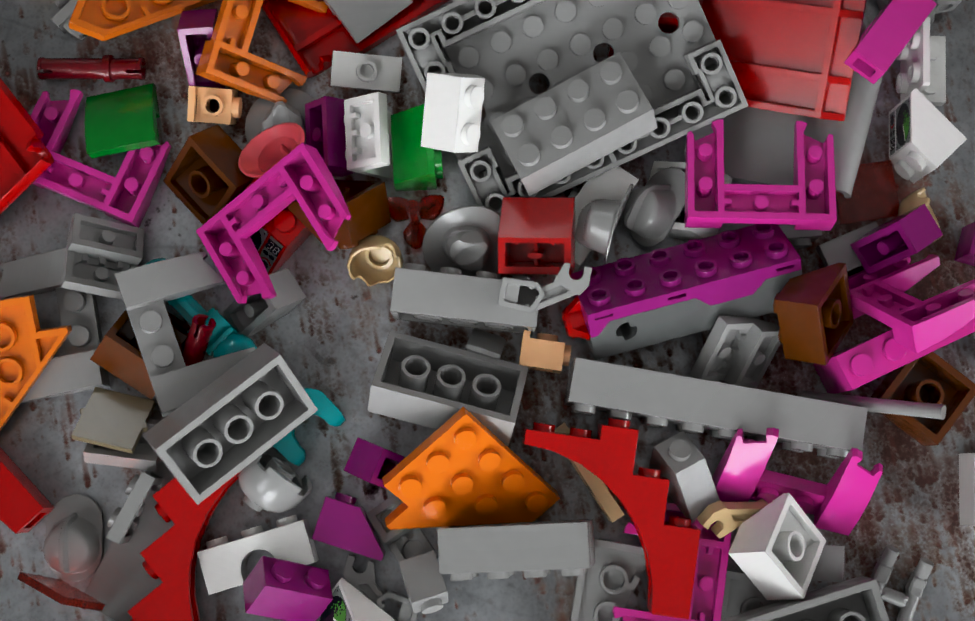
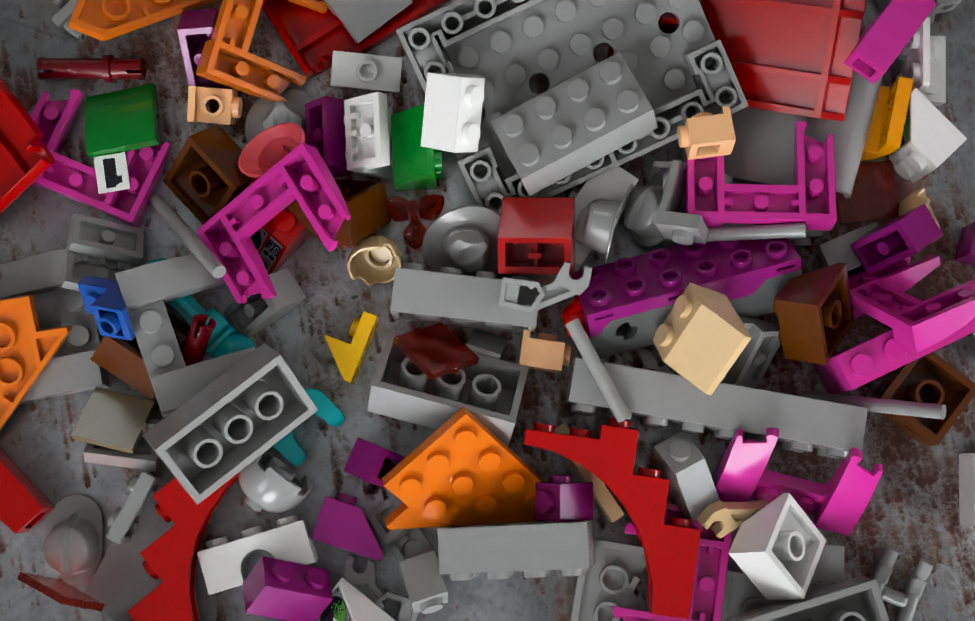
none -> blue slope [77,275,135,341]
none -> white sticker [94,152,130,194]
none -> light grey bar [149,194,226,279]
none -> yellow slope [324,311,380,385]
none -> clear red piece [393,323,479,380]
none -> magenta brick [535,475,593,522]
none -> light grey bar [565,318,631,423]
none -> tan slope [652,282,751,395]
none -> light grey bracket [653,159,709,245]
none -> light nougat brick [677,106,736,160]
none -> light grey bar [706,222,806,242]
none -> light orange slope [861,76,913,161]

